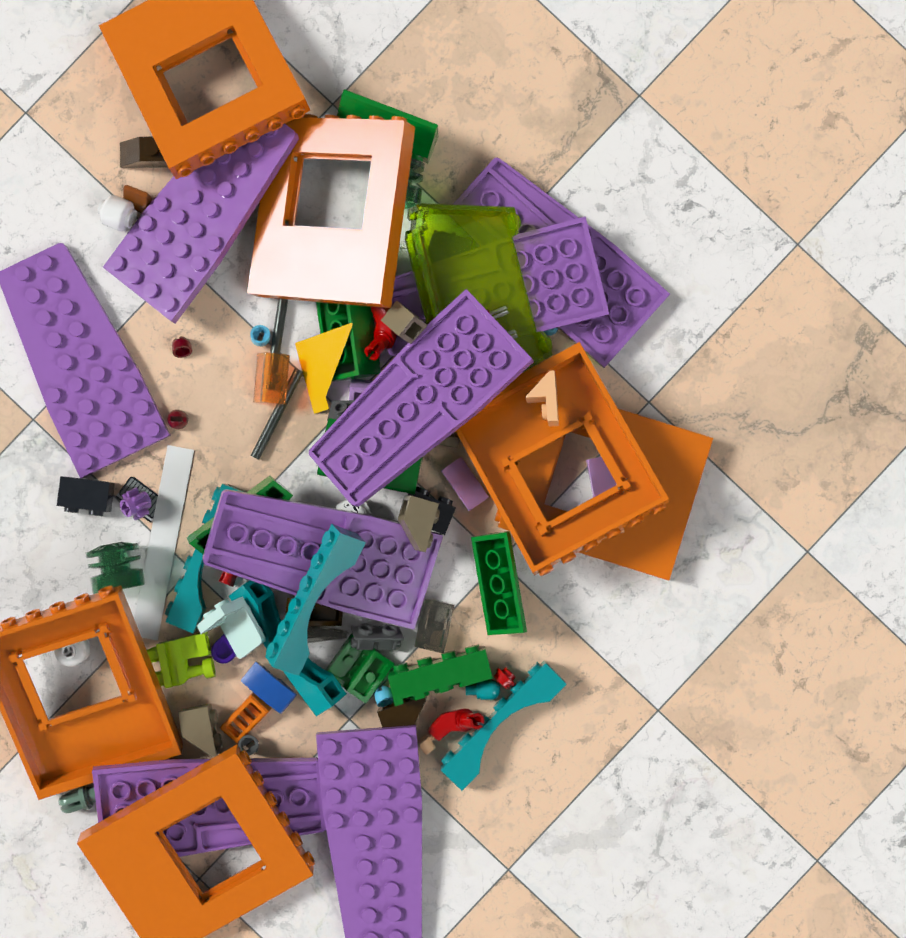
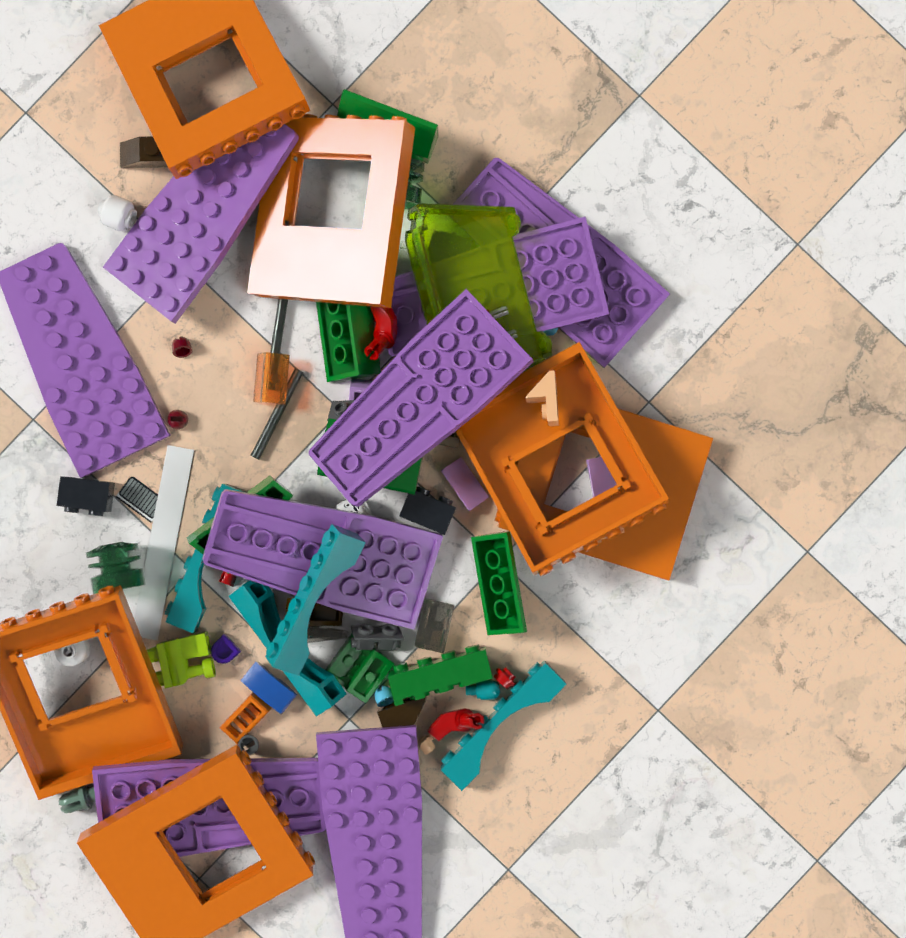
medium lavender gear [120,488,151,520] -> none
dark orange slope [123,185,152,214] -> none
dark tan slope [178,704,223,757] -> none
light aqua bracket [196,596,265,659] -> none
medium azure hinge [250,325,270,347] -> none
yellow sticker [295,323,353,414] -> none
dark tan slope [381,301,428,344] -> none
dark tan slope [398,495,440,553] -> none

